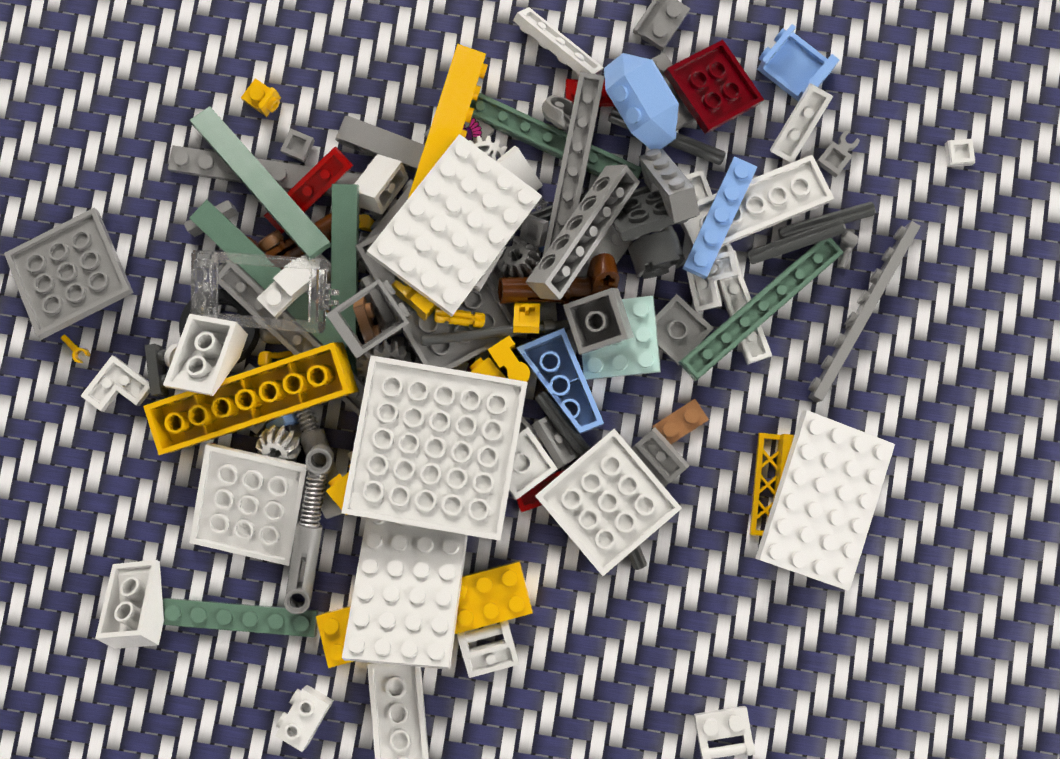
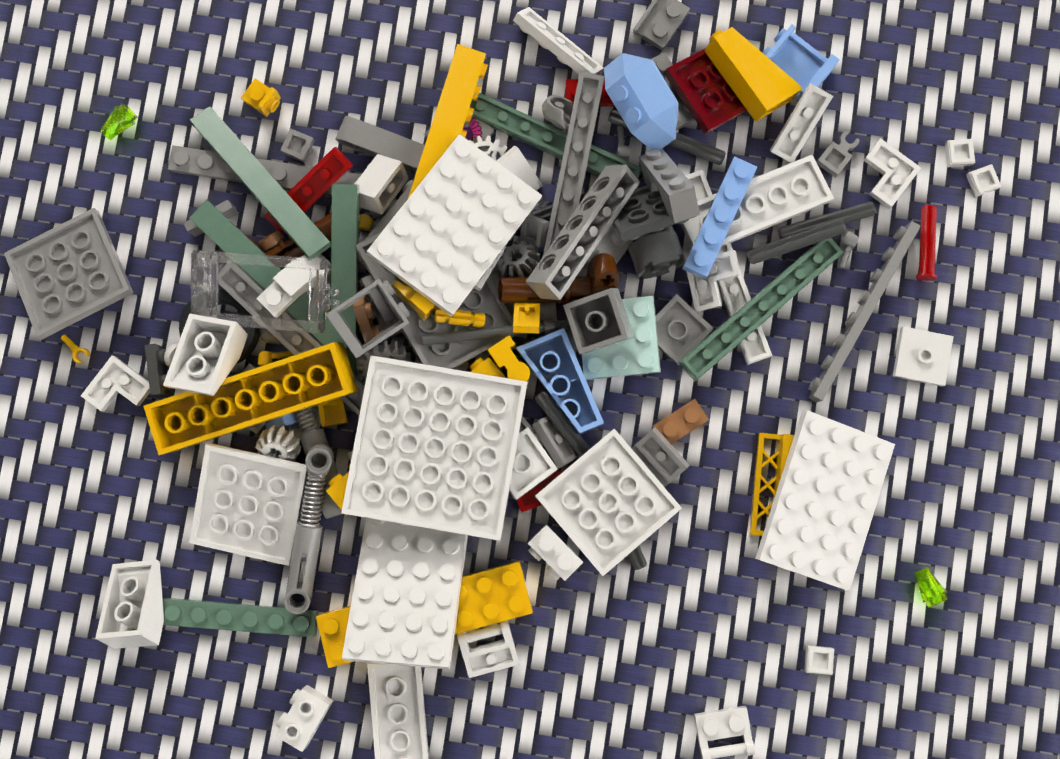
none -> clear neon green cone [100,103,138,140]
none -> yellow plate [318,398,348,428]
none -> white brick [528,525,583,581]
none -> light grey hand [616,126,632,161]
none -> yellow slope [704,27,802,122]
none -> white tile [804,645,834,675]
none -> white plate [863,138,921,209]
none -> white plate [892,326,954,387]
none -> clear neon green cone [914,567,948,608]
none -> red axle [916,205,937,281]
none -> white tile [966,164,1001,197]

